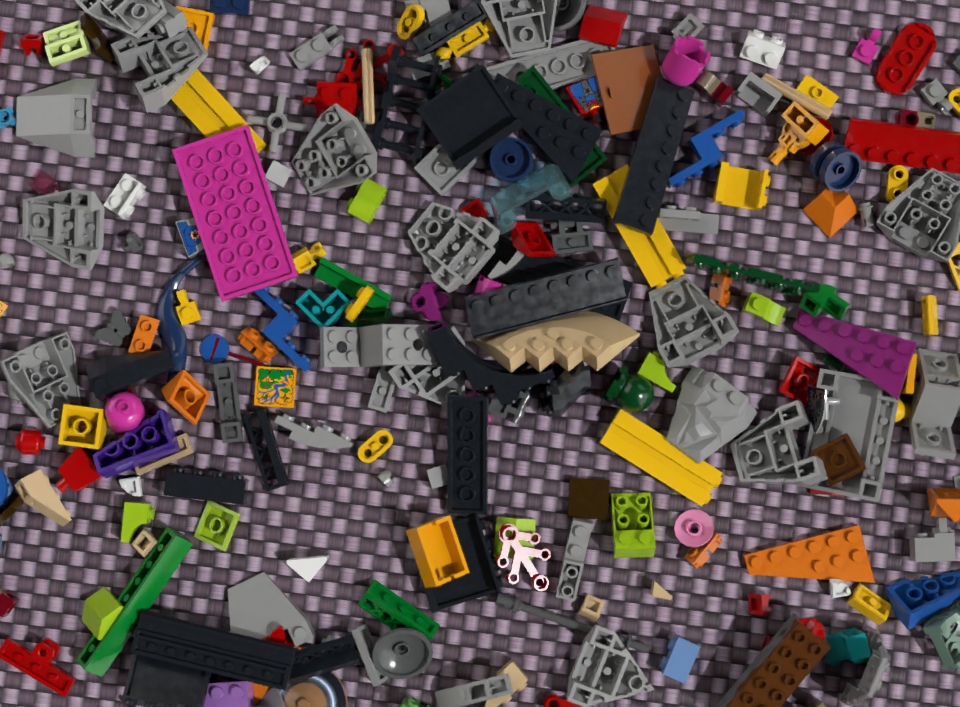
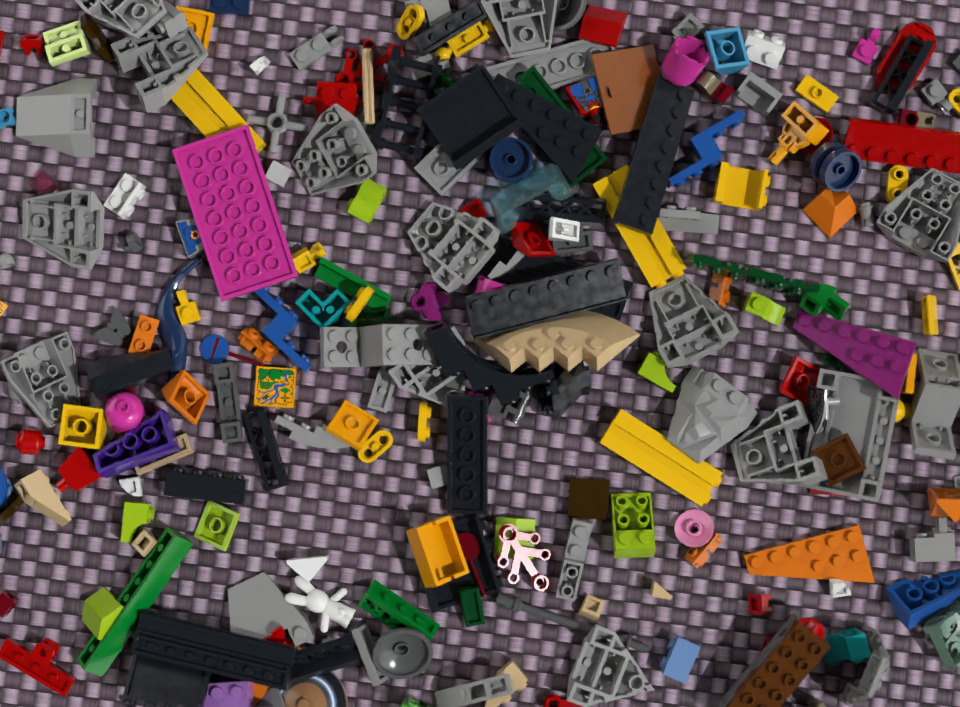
light grey hinge [377,471,394,488] -> none
dark green tile [603,364,654,413] -> none
tan axle [761,73,832,120] -> none
yellow slope [847,583,892,625] -> none
none -> white animal [285,575,356,633]
none -> light orange tile [325,399,379,451]
none -> yellow plate [417,402,432,442]
none -> dark red piece [457,532,486,597]
none -> dark green tile [459,585,486,627]
none -> white slope [548,217,580,242]
none -> dark azure slope [704,27,750,75]
none -> black fence [870,35,934,115]

